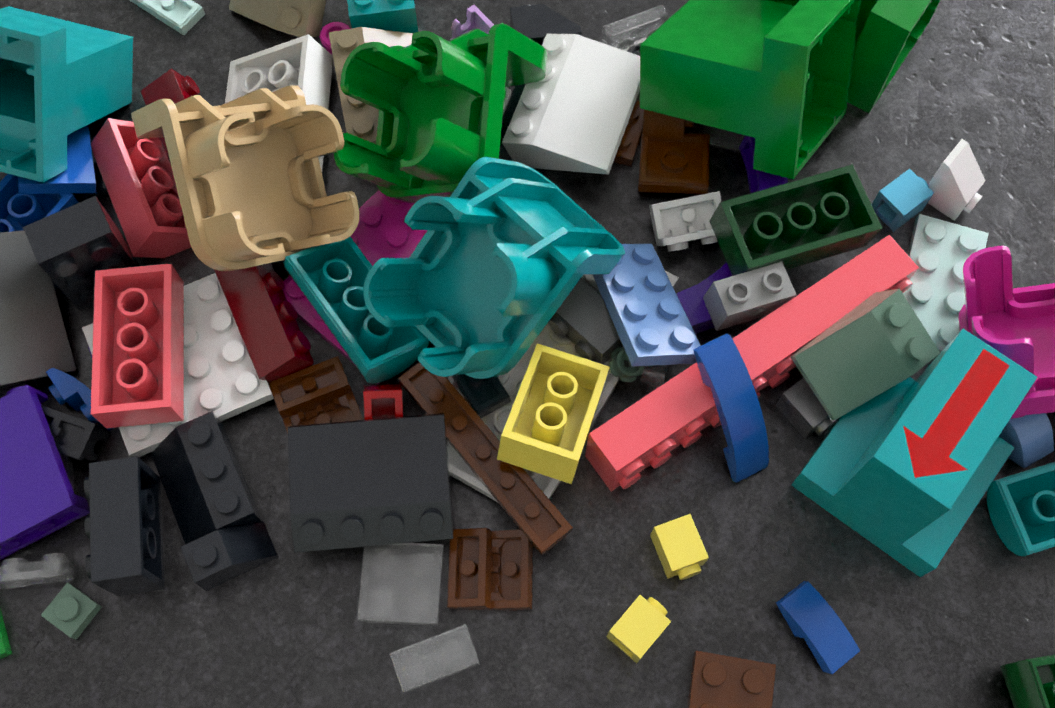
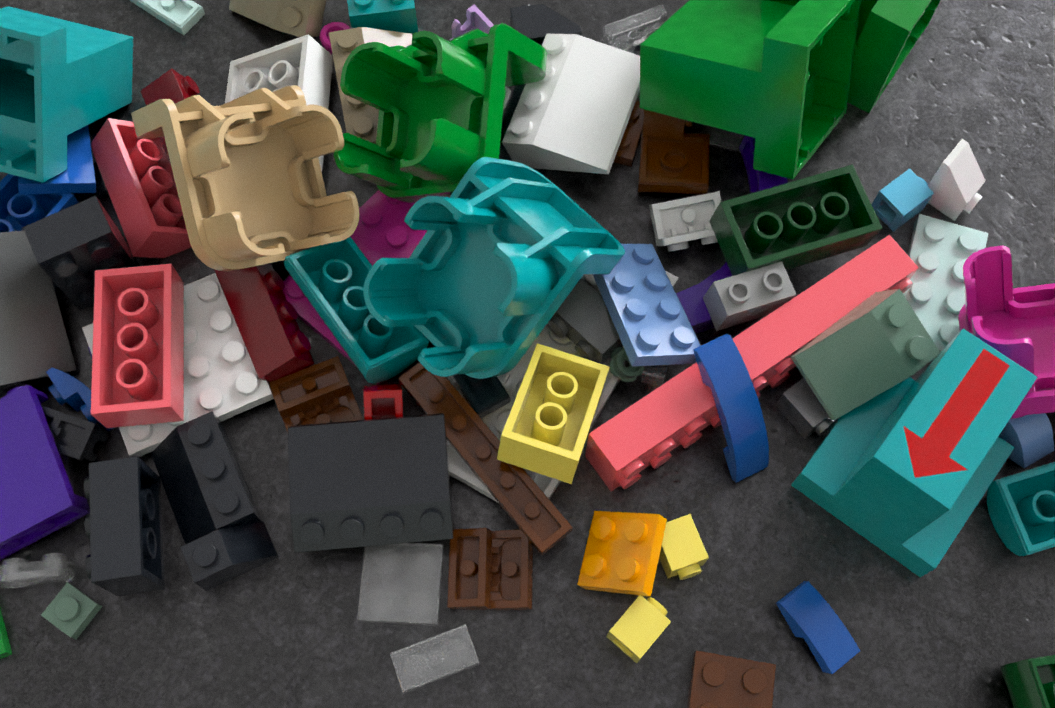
none -> light orange plate [577,511,667,597]

